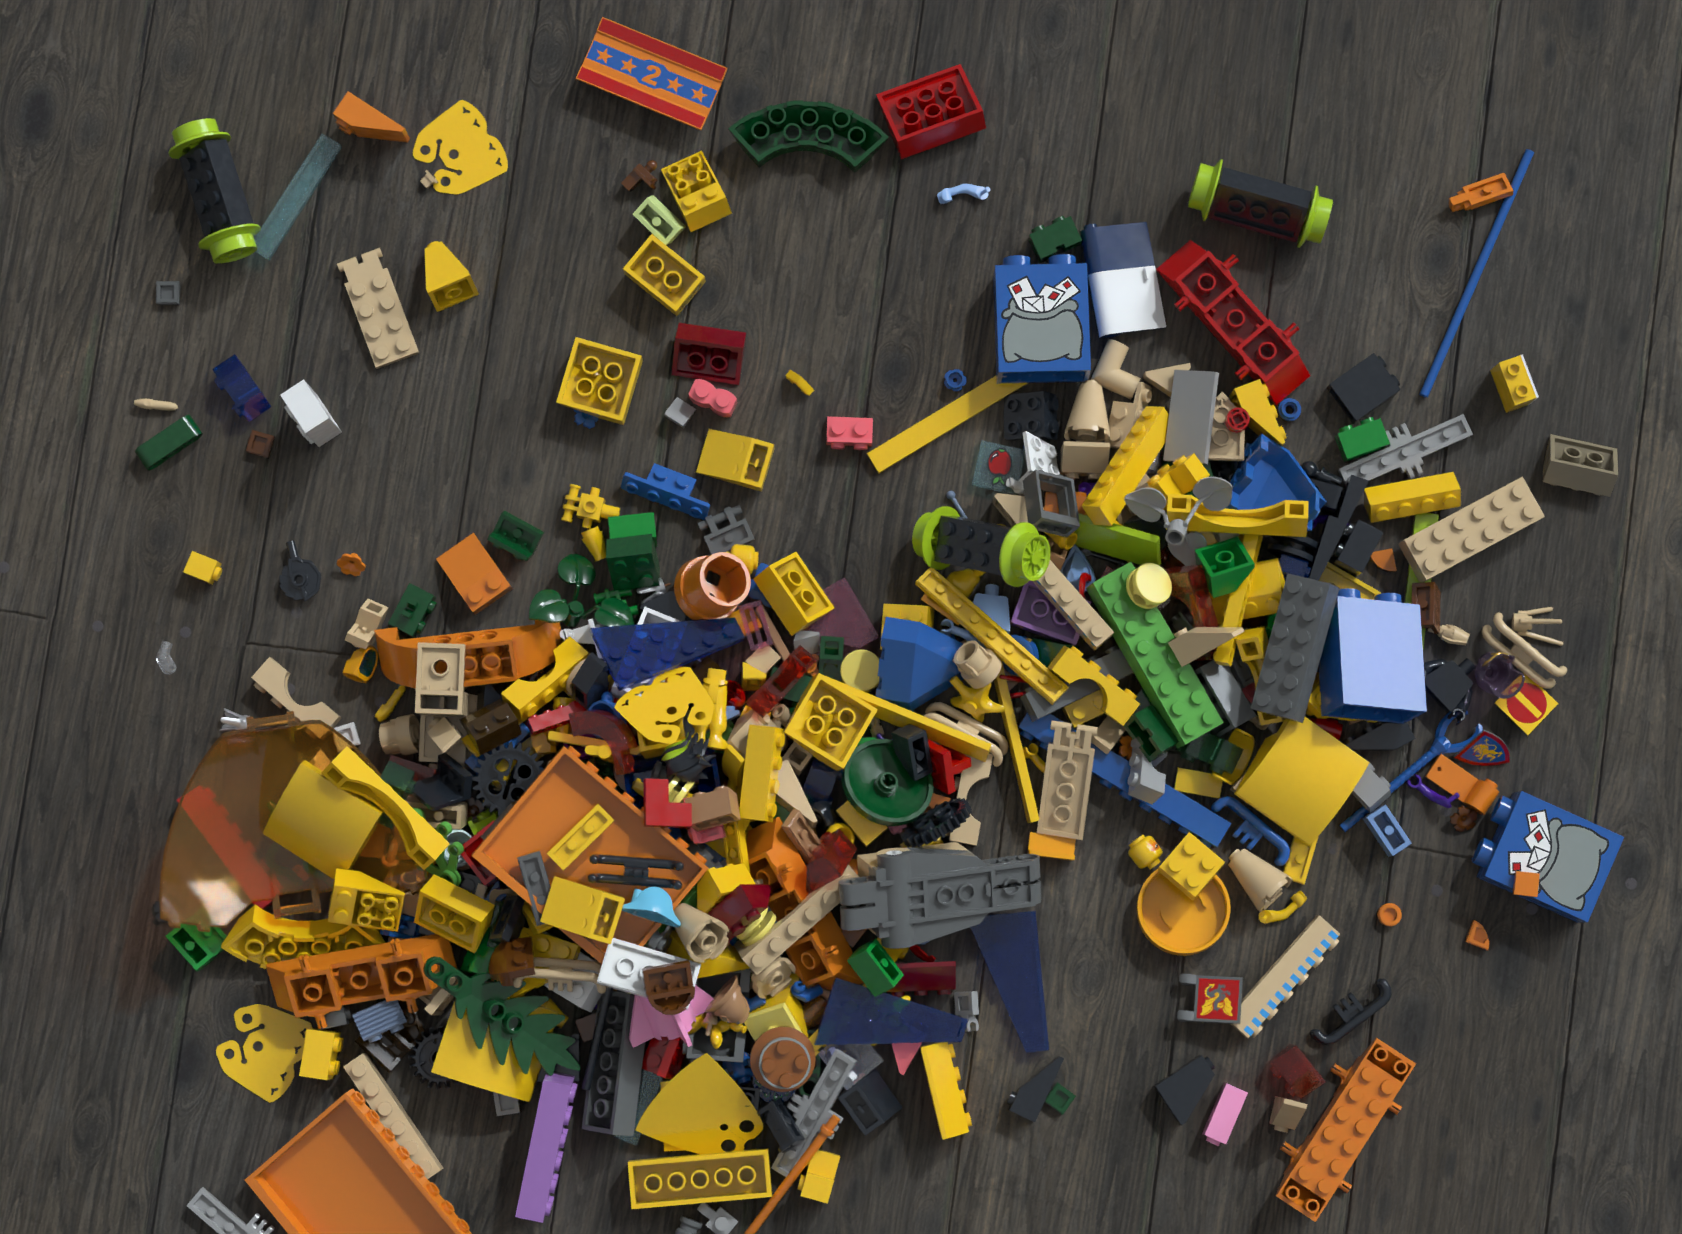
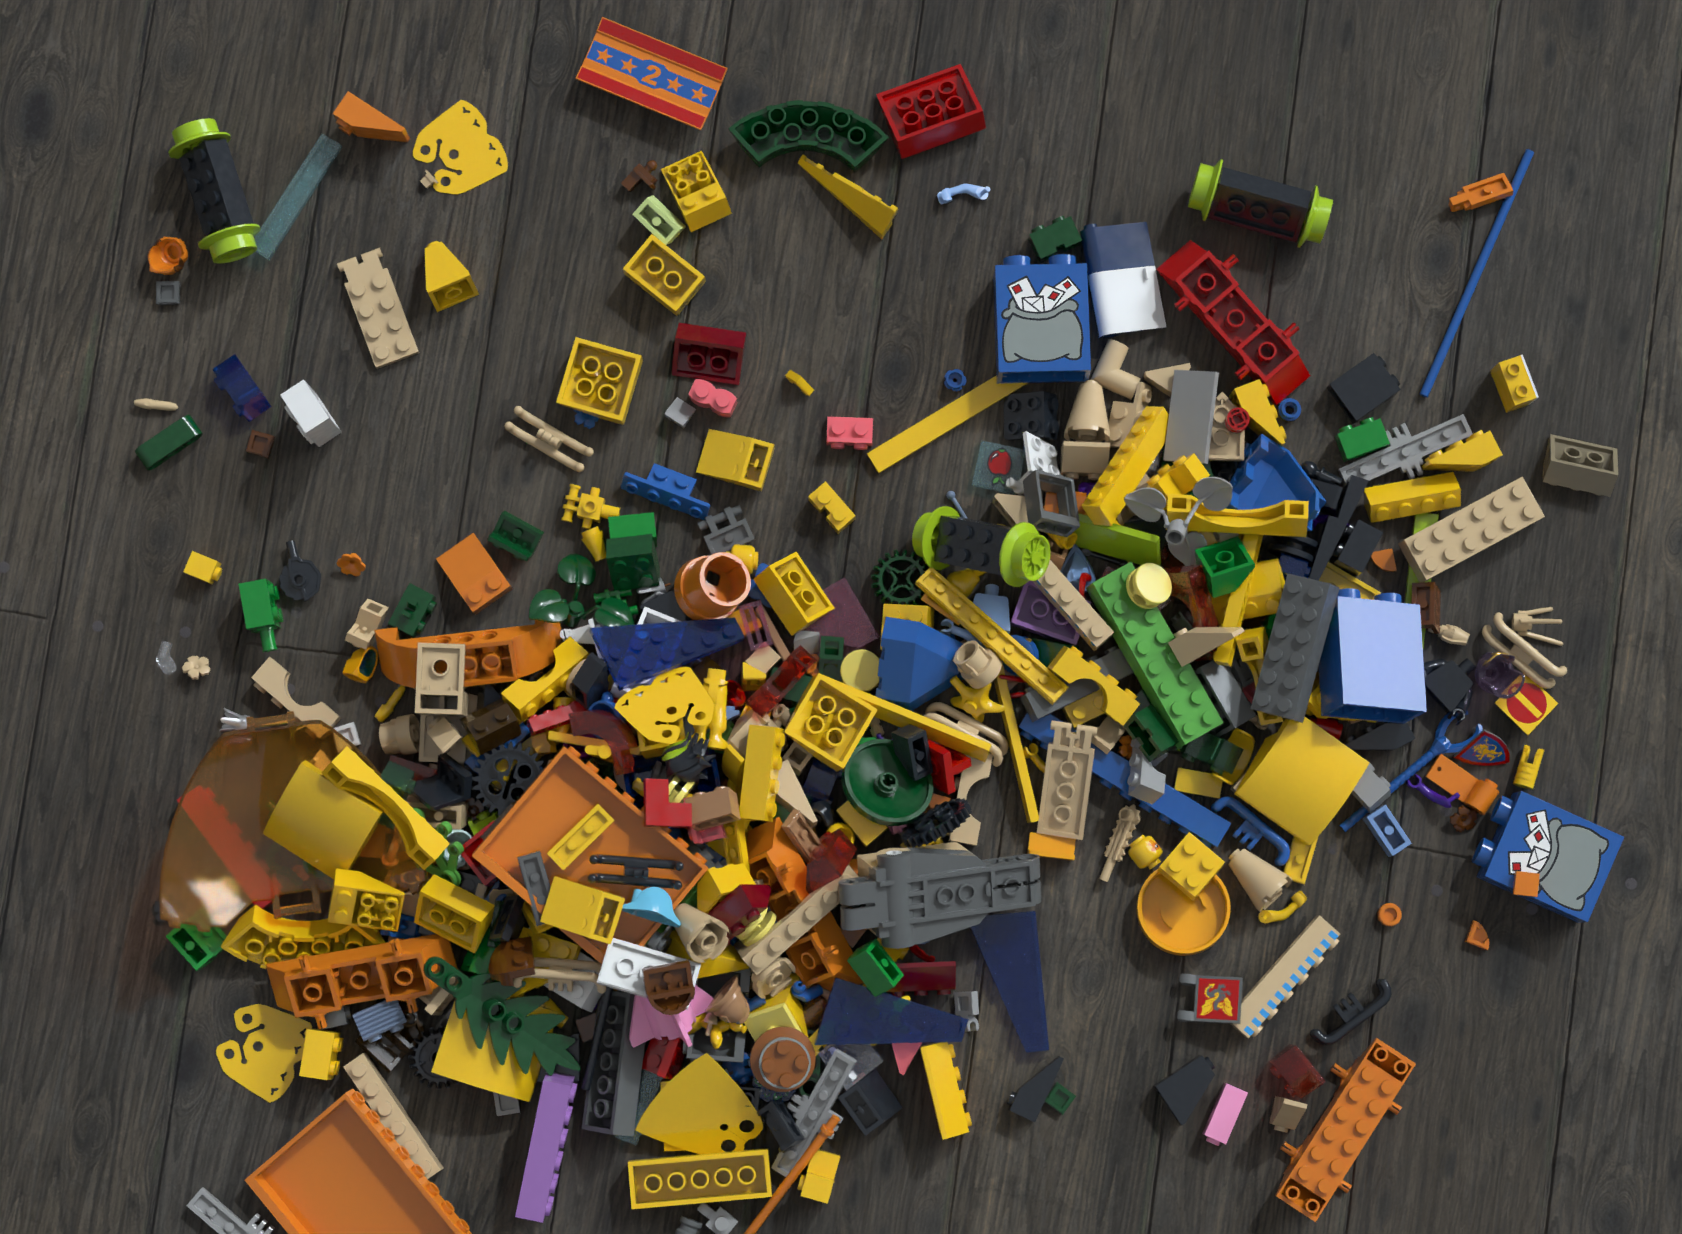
none -> orange hair [148,237,188,275]
none -> tan plant [182,656,211,680]
none -> green brick [239,579,283,652]
none -> tan piece [504,406,594,472]
none -> yellow wedge [798,155,898,239]
none -> yellow brick [808,481,856,534]
none -> dark green gear [871,549,929,605]
none -> tan piece [1099,804,1141,882]
none -> yellow slope [1421,430,1503,472]
none -> yellow hinge [1513,745,1544,790]

